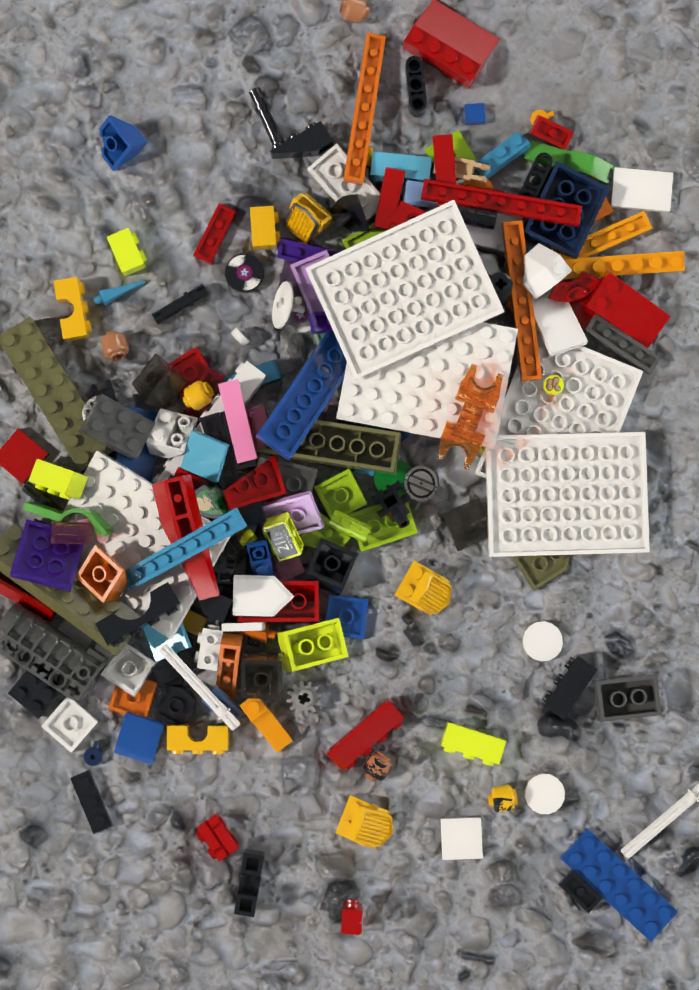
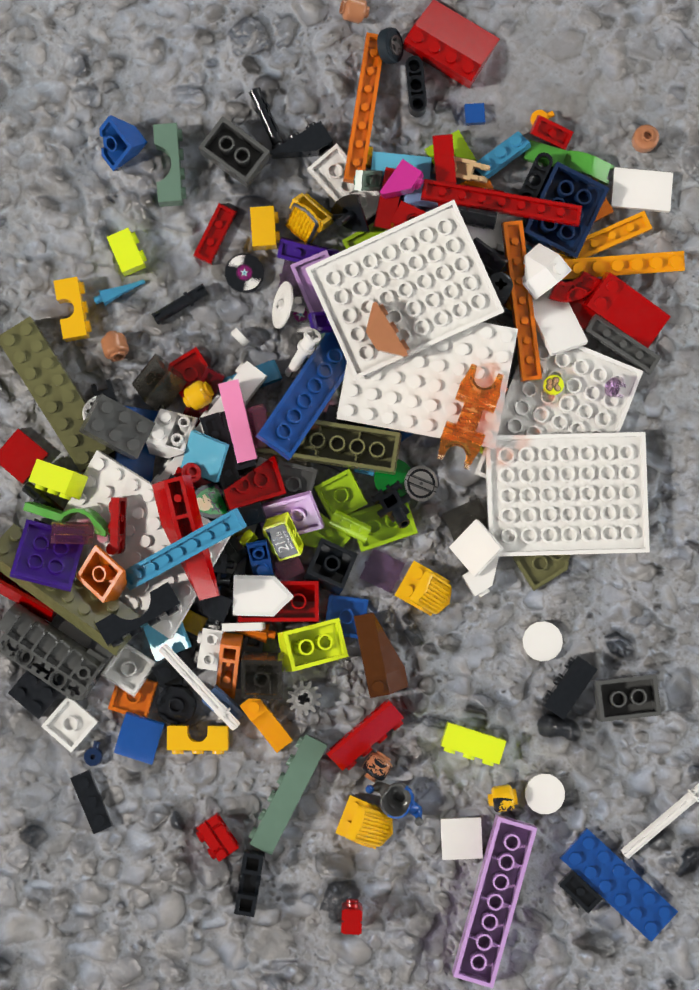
none -> red plate [106,497,127,555]
none -> sand green arch [153,123,187,207]
none -> red plate [179,463,202,485]
none -> dark grey brick [199,116,271,188]
none -> sand green brick [249,733,327,855]
none -> white pin [285,328,321,378]
none -> sand green plate [354,170,382,191]
none -> reddish brown wedge [354,612,409,698]
none -> clear purple piece [360,549,405,593]
none -> nougat slope [366,302,410,358]
none -> dark grey piece [366,782,423,826]
none -> black wheel [377,27,404,64]
none -> dark pink slope [380,159,424,199]
none -> white tile [449,519,504,577]
none -> lavender brick [452,814,537,988]
none -> white slope [461,557,499,597]
none -> black plate [473,237,509,275]
none -> clear purple plate [605,377,626,398]
none -> nougat head [631,124,659,153]

